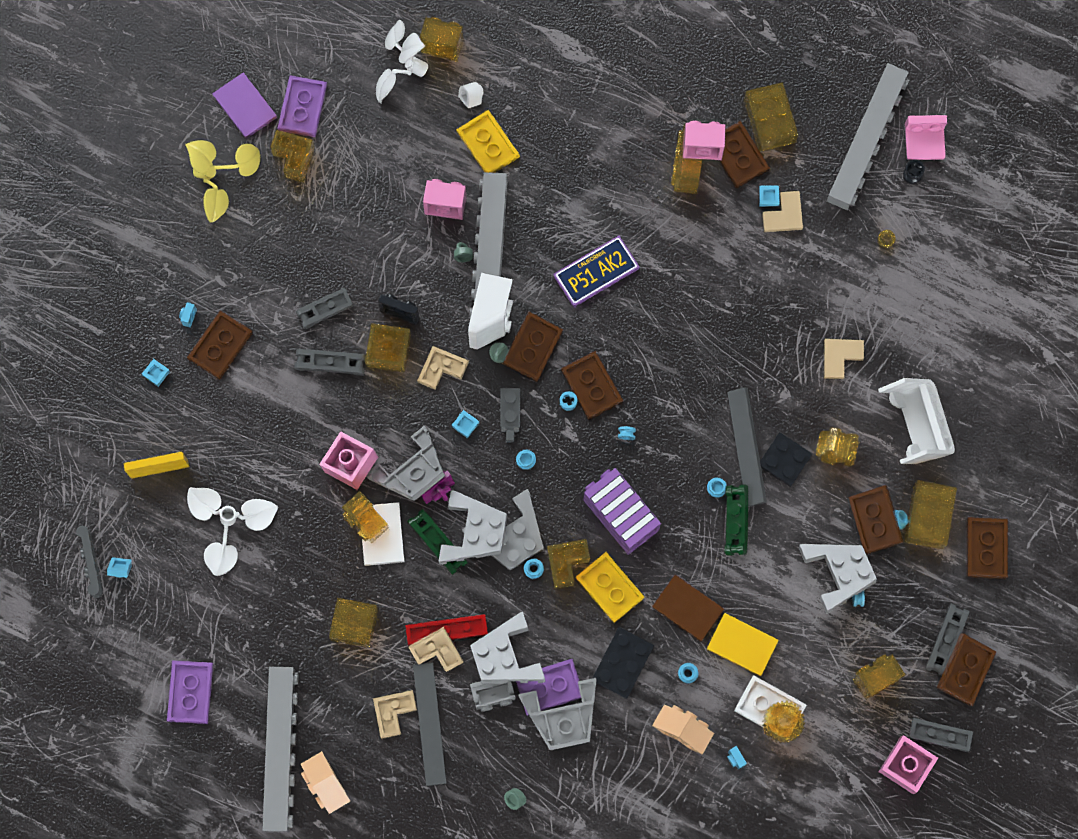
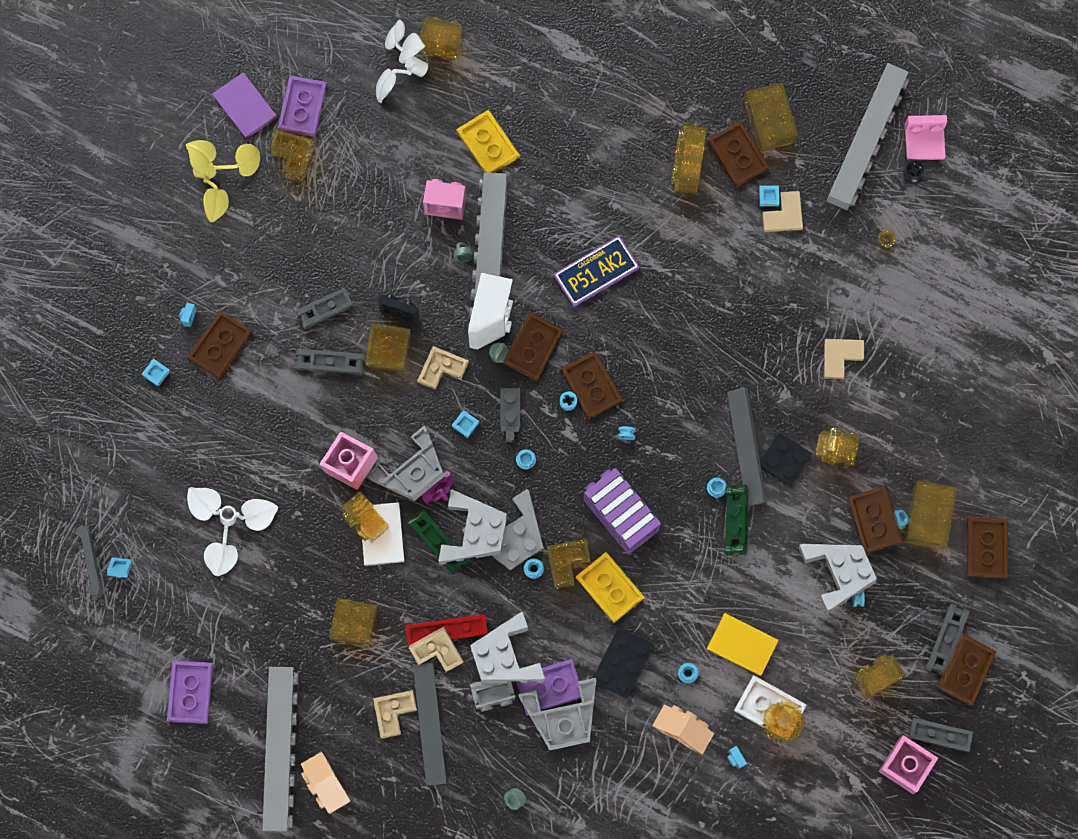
yellow tile [124,452,189,479] -> none
white plate [458,82,483,108] -> none
reddish brown tile [652,575,724,642] -> none
bright pink brick [683,121,725,160] -> none
white windscreen [878,378,955,464] -> none

